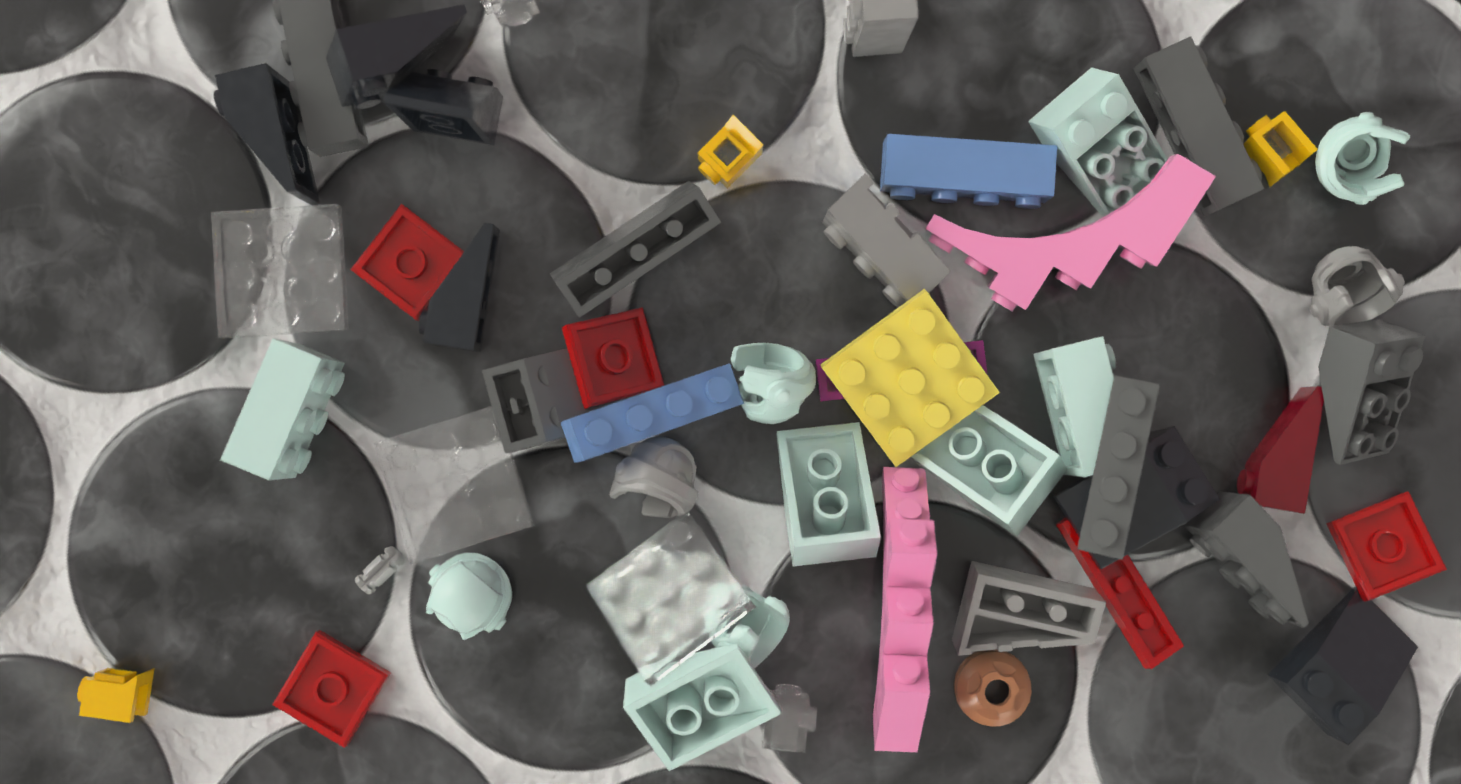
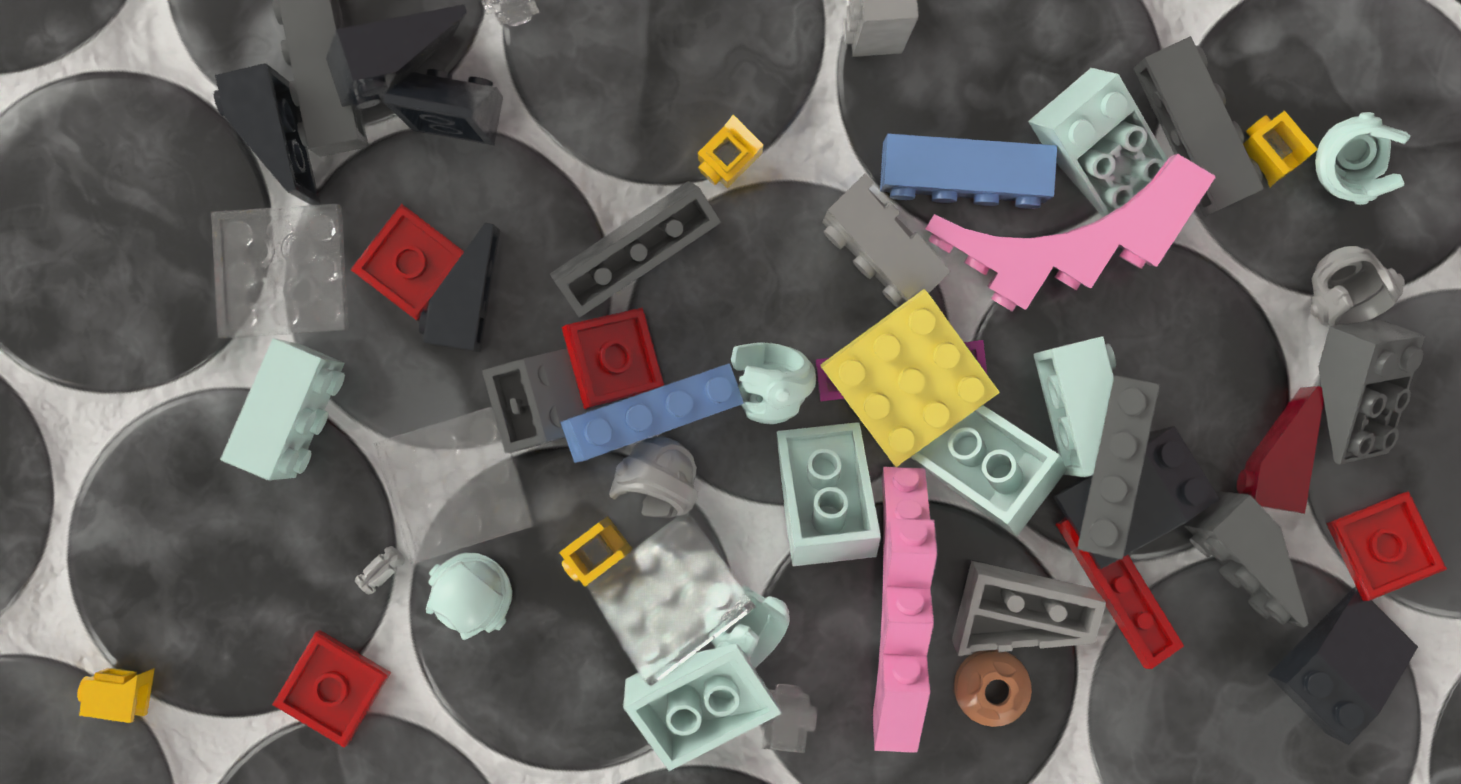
none -> yellow window [559,516,633,586]

